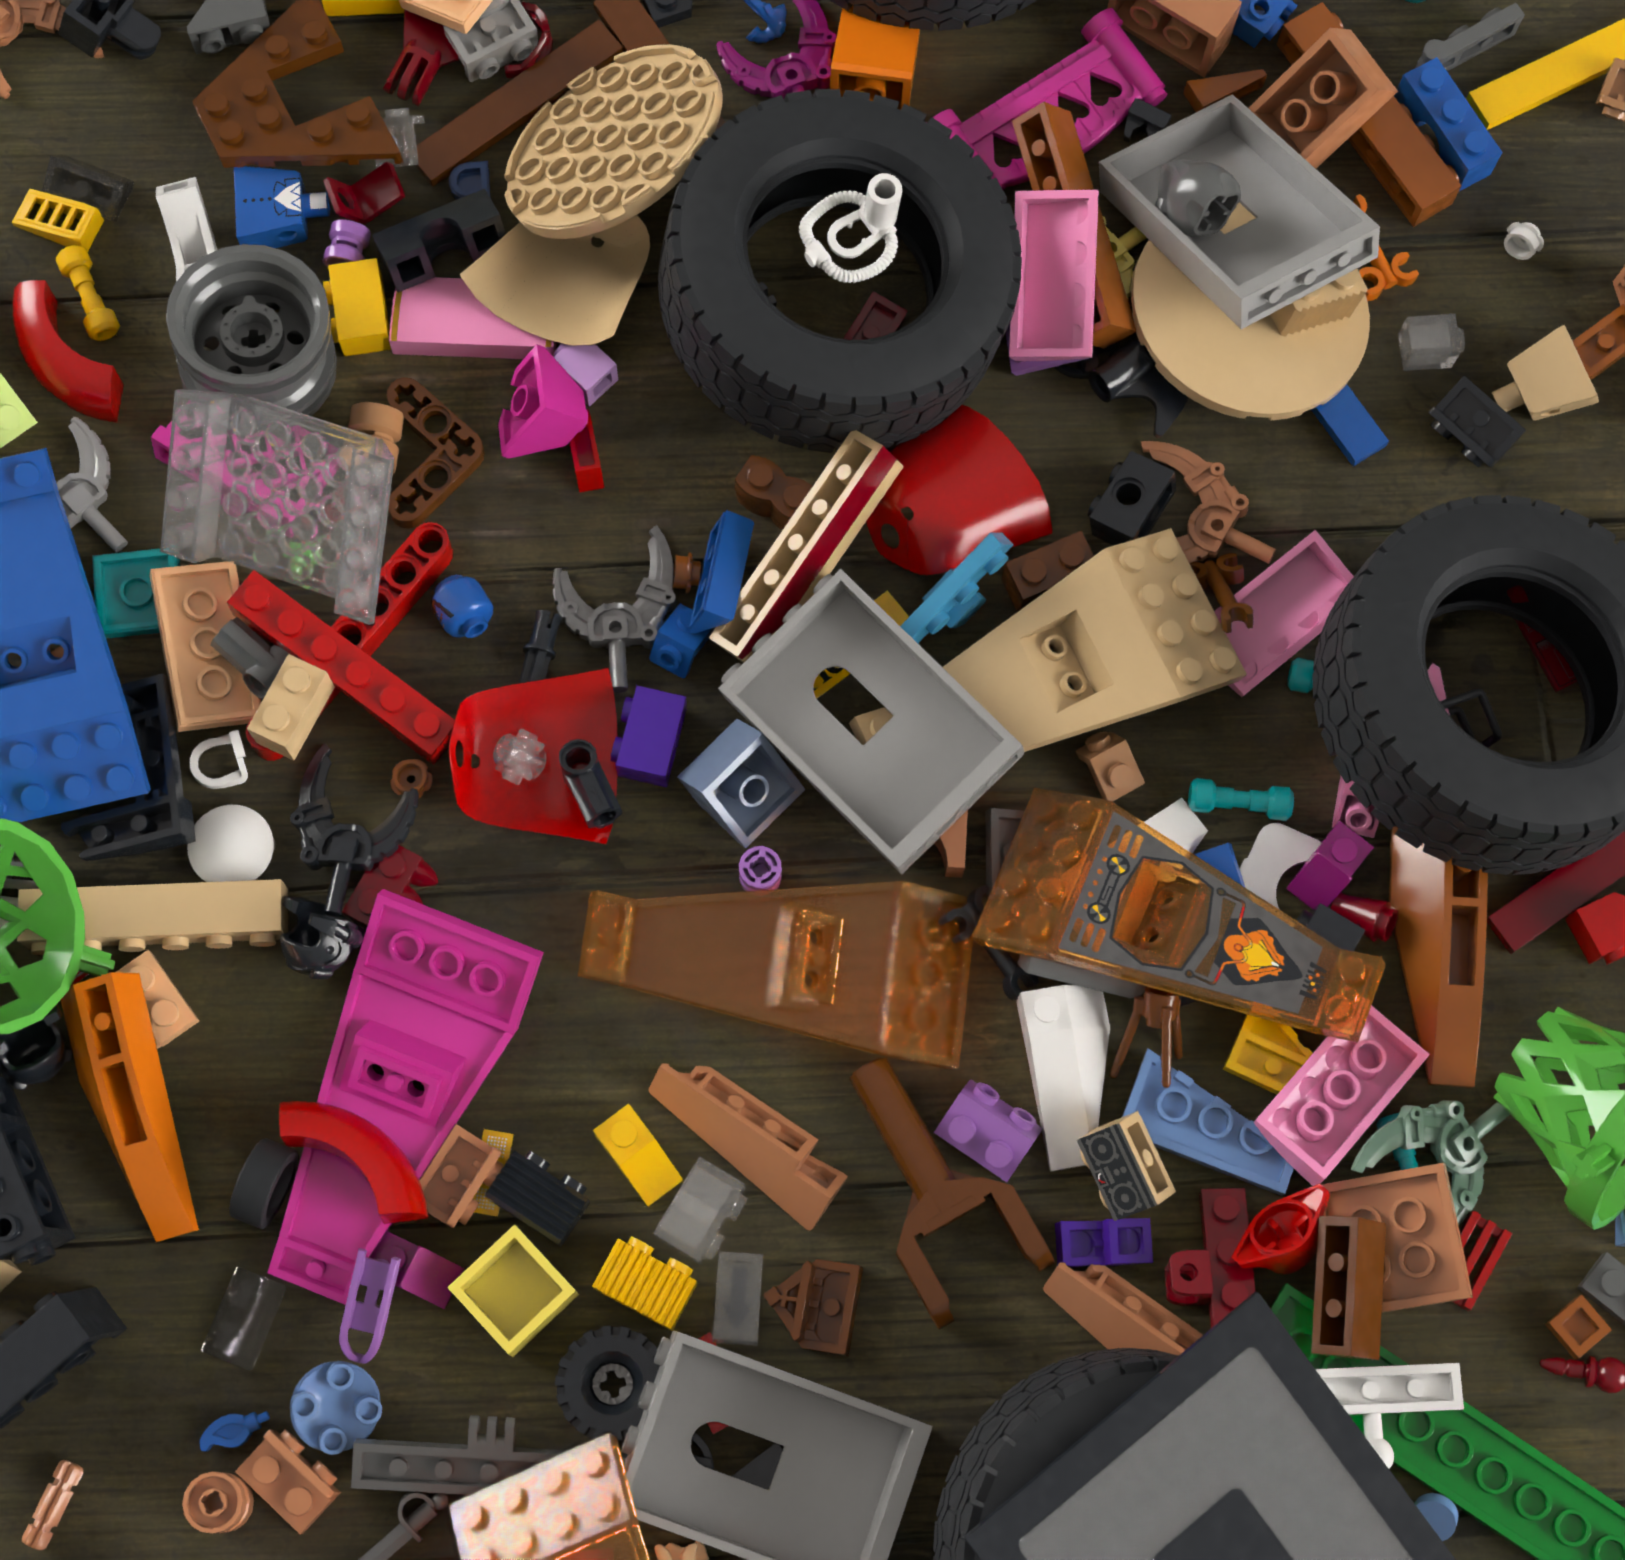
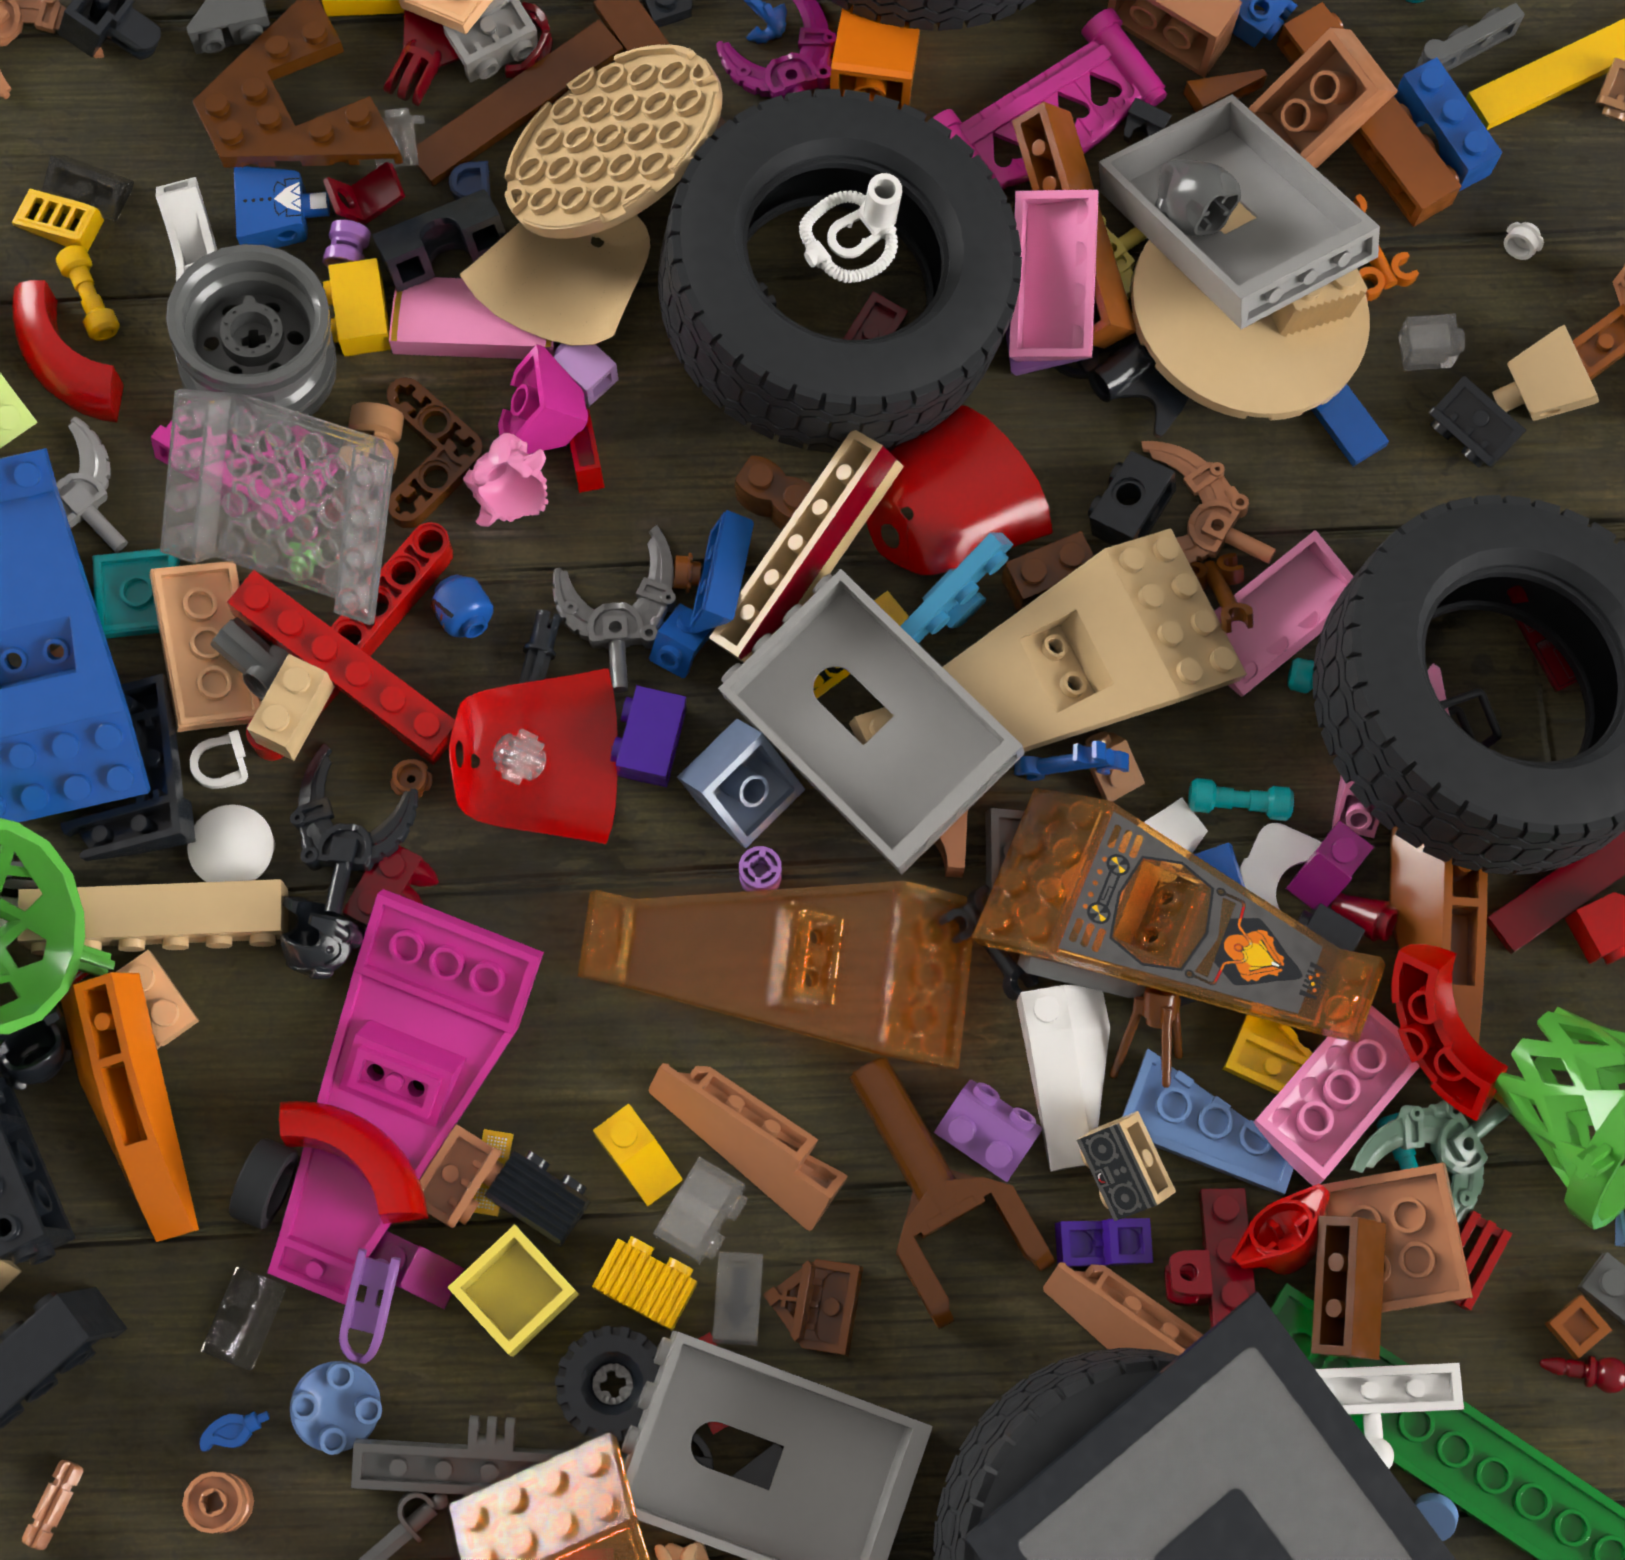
nougat bracket [235,1429,341,1534] -> none
black piece [559,739,622,829] -> none
none -> bright pink hair [463,433,548,527]
none -> blue bar [1014,741,1129,781]
none -> red brick [1391,944,1508,1122]

